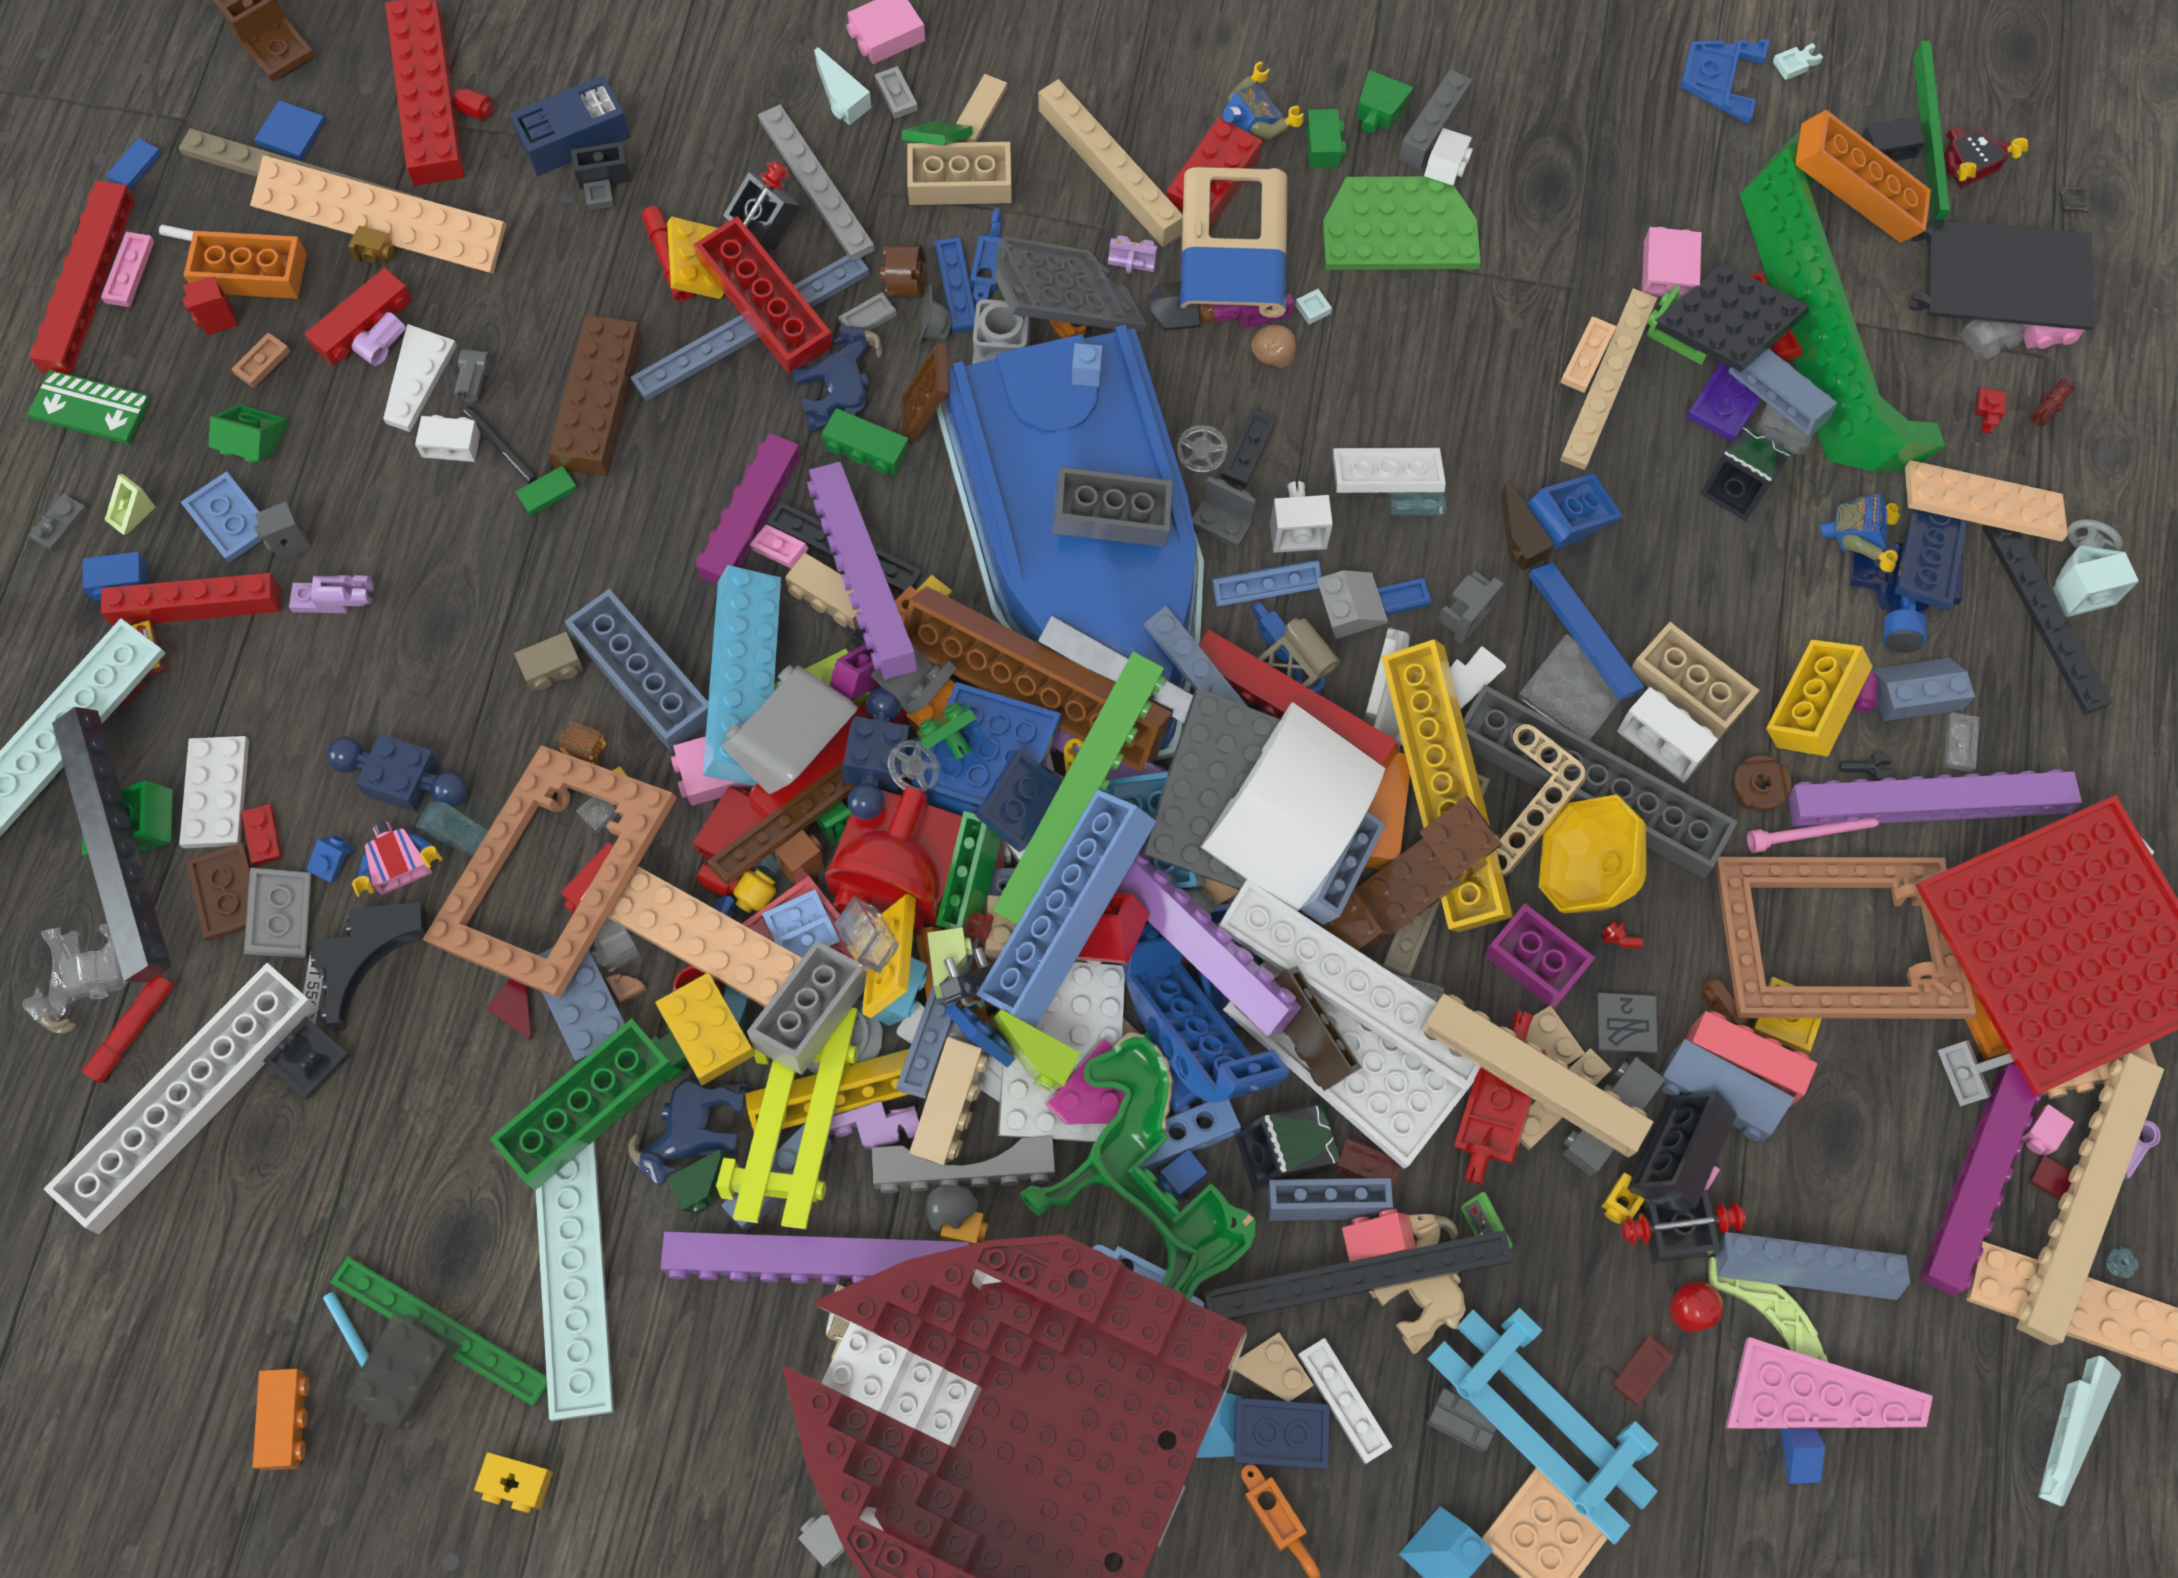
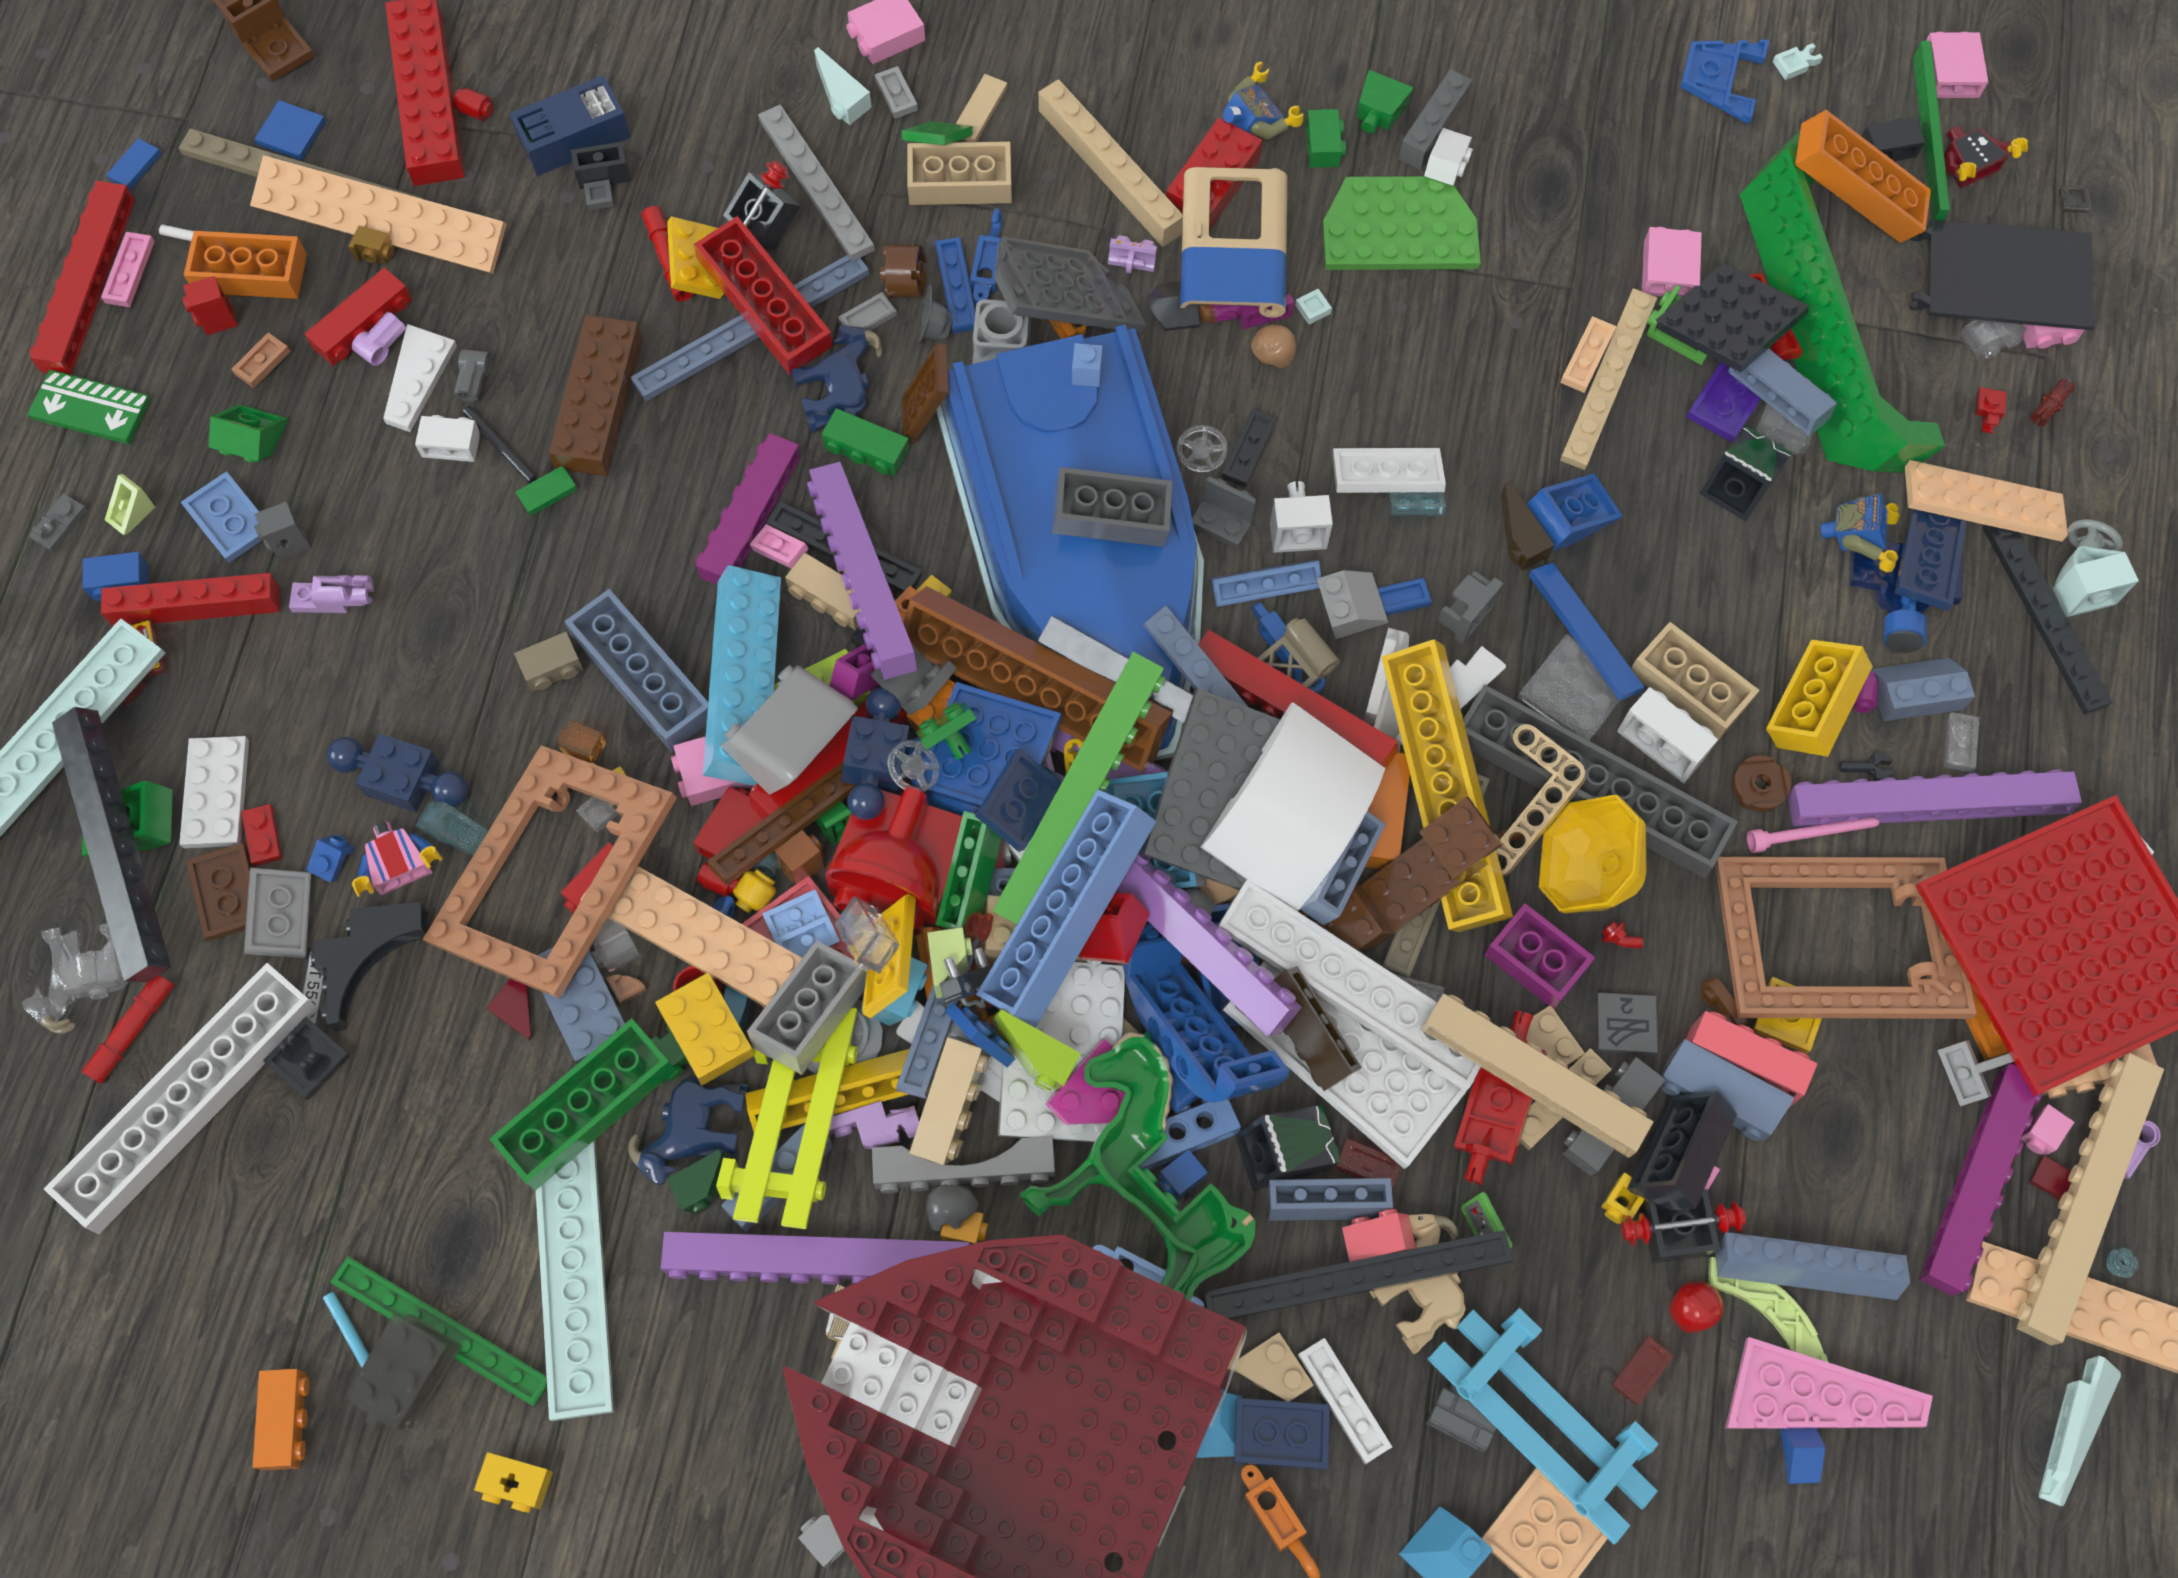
none -> bright pink brick [1926,32,1988,98]

